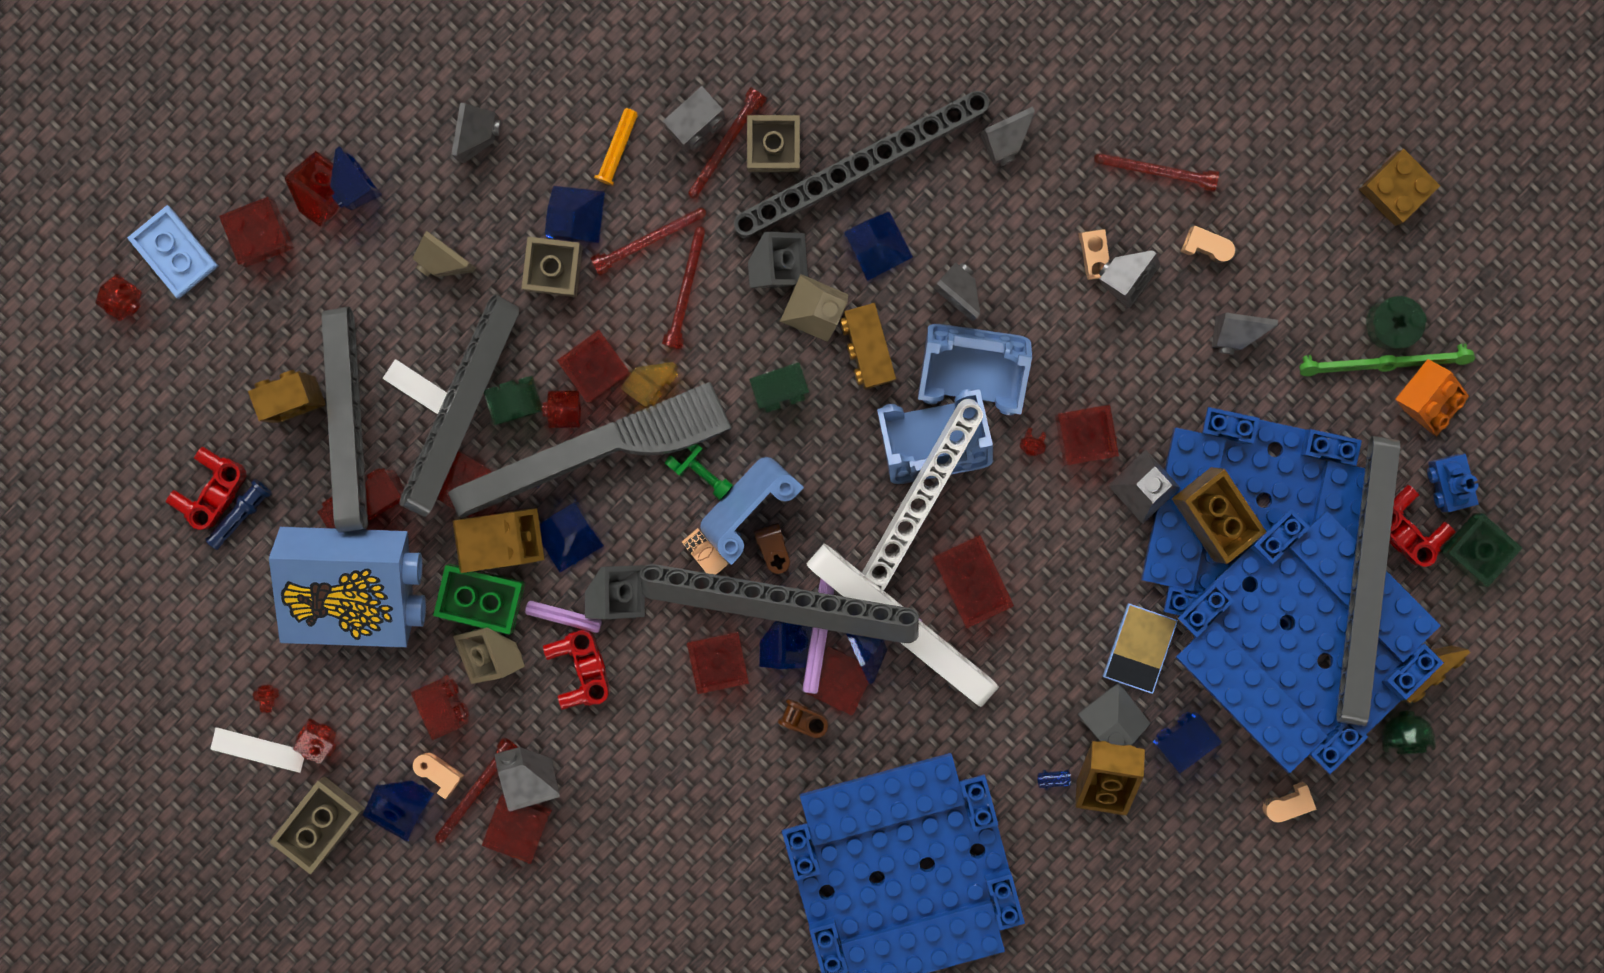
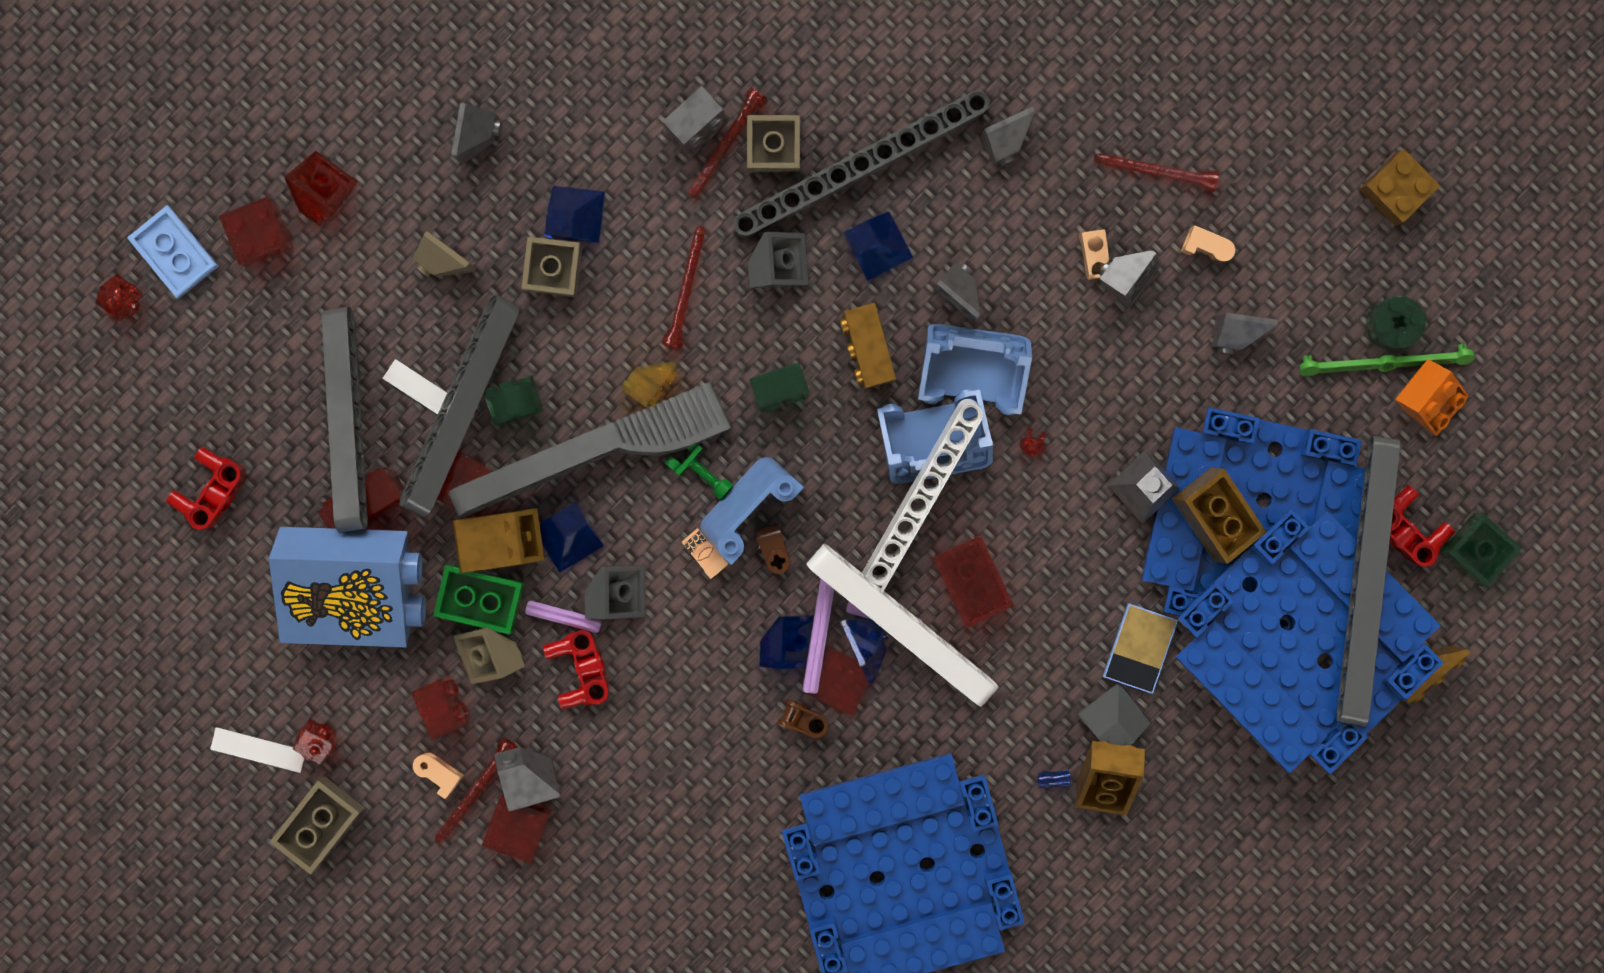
dark blue pin [205,479,272,550] -> none
pearl gold brick [248,370,326,423] -> none
clear red plate [252,685,279,713] -> none
clear blue slope [330,146,382,210] -> none
clear blue slope [362,780,434,842] -> none
clear red brick [542,391,581,428] -> none
clear red brick [556,330,632,404] -> none
clear red piece [590,208,706,276] -> none
light orange axle [594,108,638,186] -> none
dark grey beam [640,564,919,643] -> none
clear red brick [687,630,750,694] -> none
dark tan slope [780,274,848,342] -> none
clear red brick [1055,405,1119,465] -> none
clear blue slope [1153,712,1222,774] -> none
light nougat leg [1263,782,1317,823] -> none
clear green cylinder [1382,711,1436,754] -> none
blue brick [1427,454,1479,512] -> none

